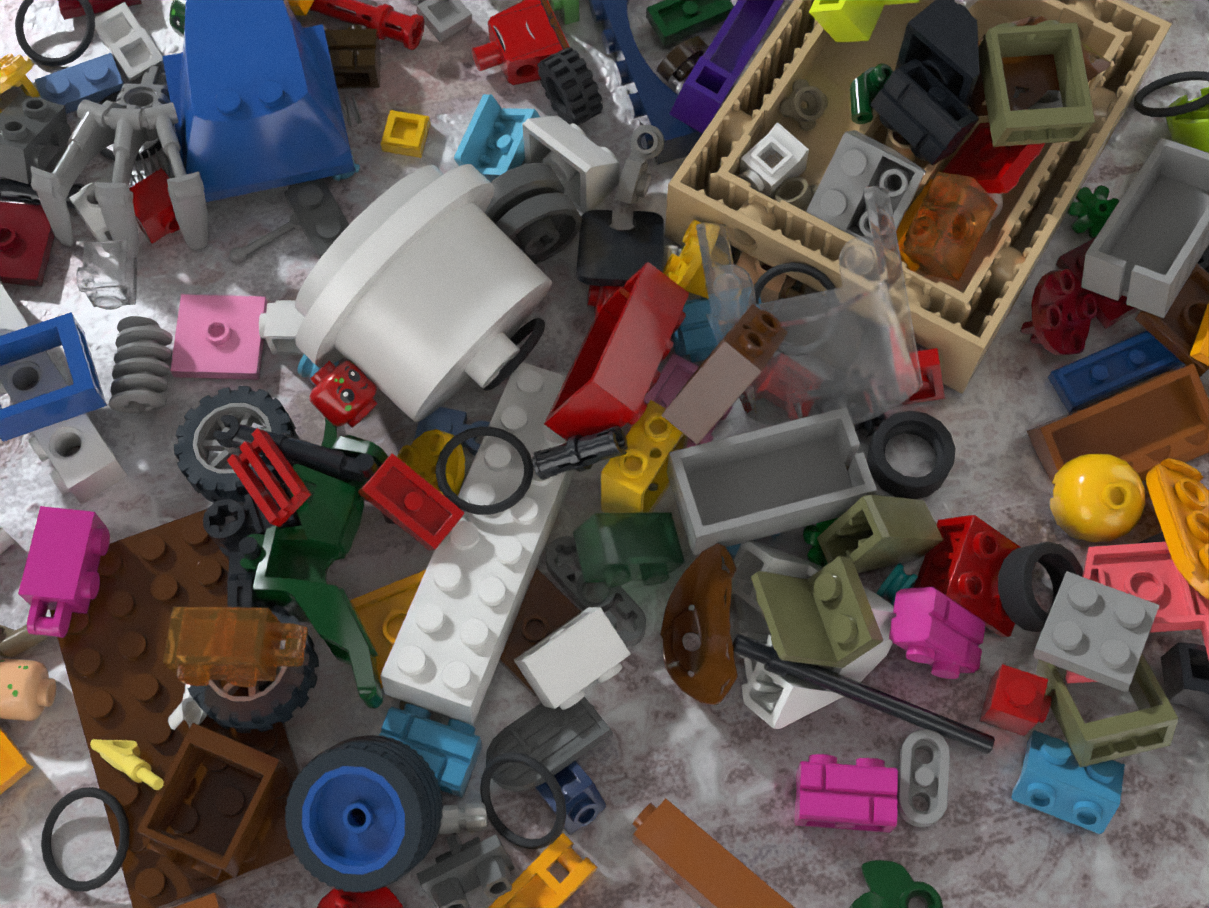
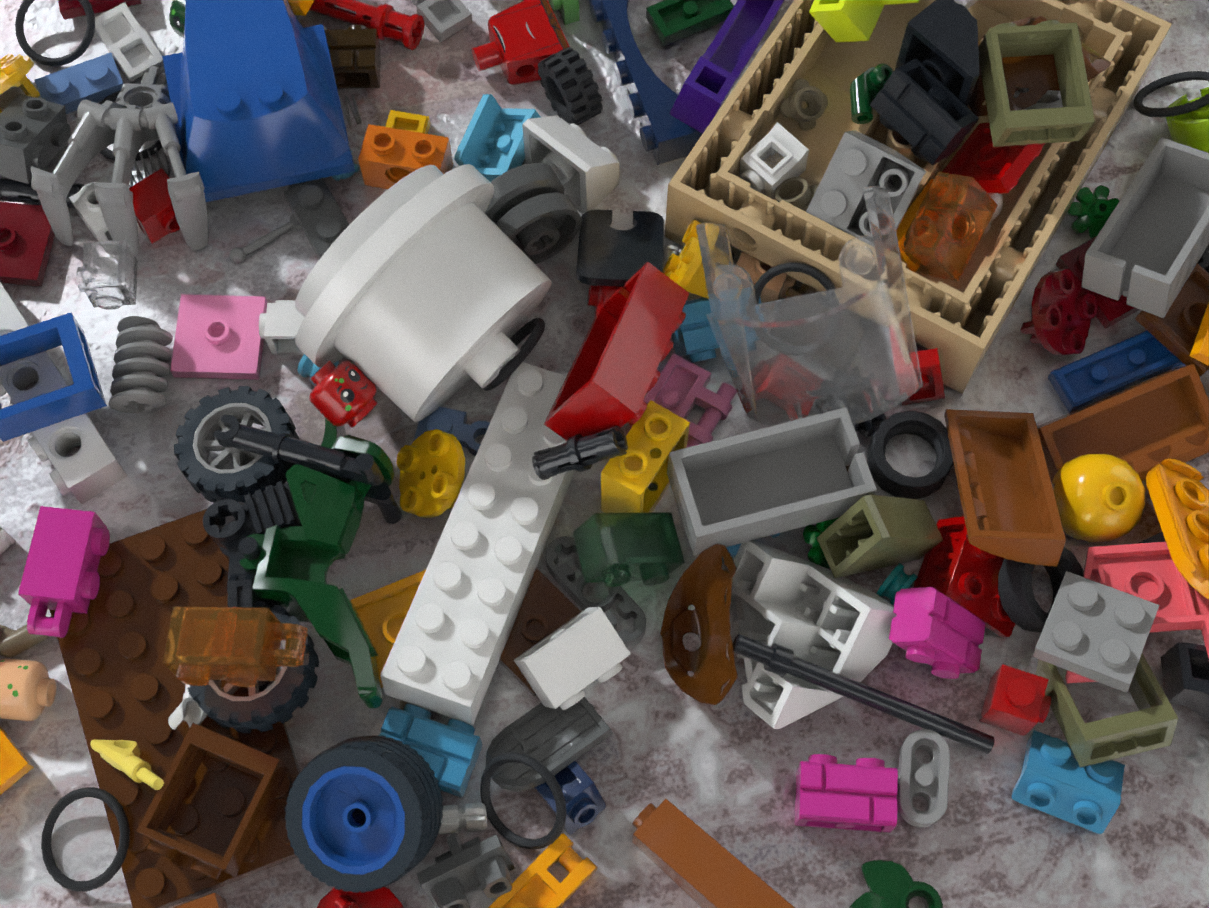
red tile [227,428,312,527] -> none
red panel [358,453,465,551] -> none
black tyre [436,427,533,515] -> none
light grey plate [614,125,665,204] -> none
dark brown plate [656,36,709,83] -> none
window [661,303,788,445] -> none
olive bracket [751,556,884,668] -> none
none -> orange brick [358,124,453,189]
none -> dark orange slope [944,409,1066,566]

